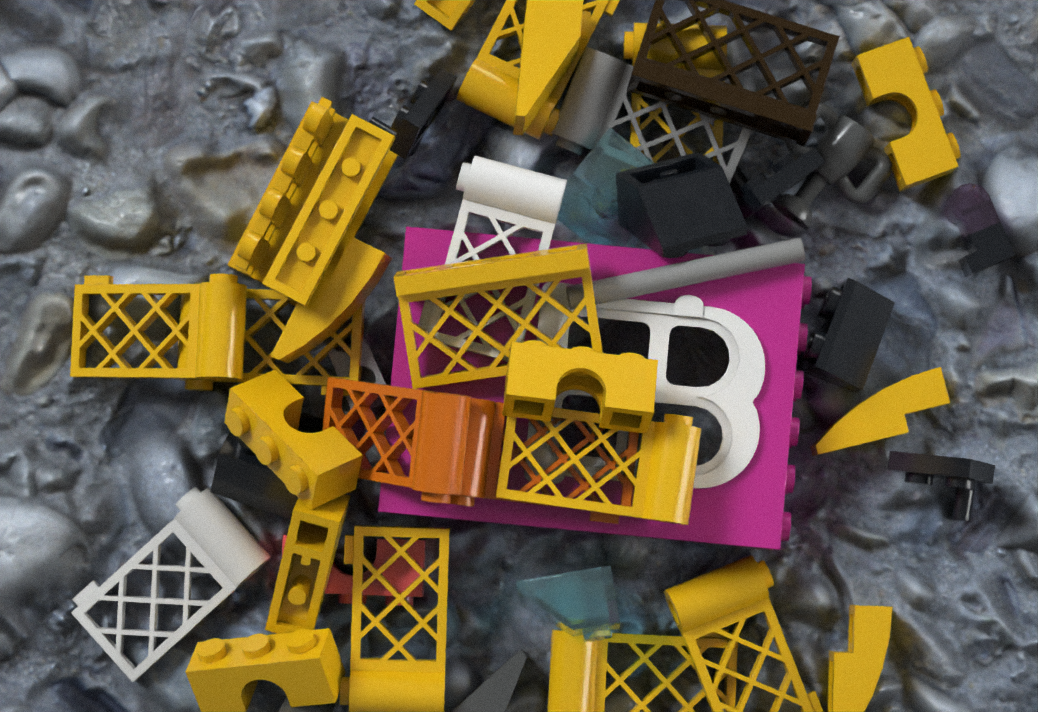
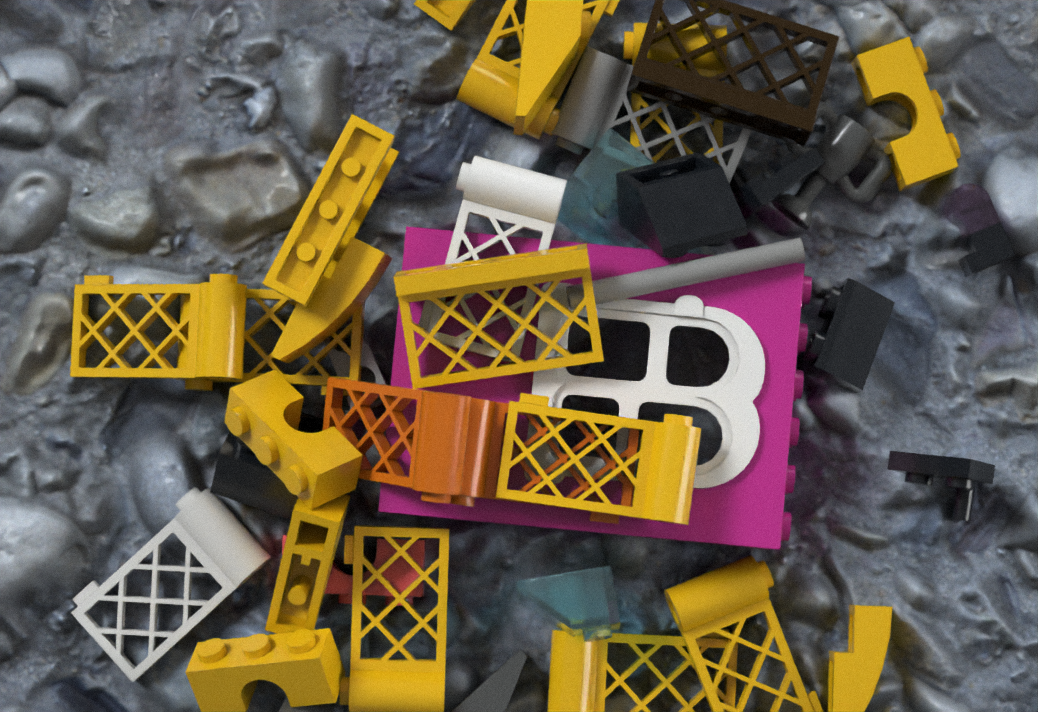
yellow fence [227,97,349,283] -> none
black plate [369,68,457,159] -> none
yellow arch [502,340,658,434] -> none
yellow slope [810,367,950,456] -> none

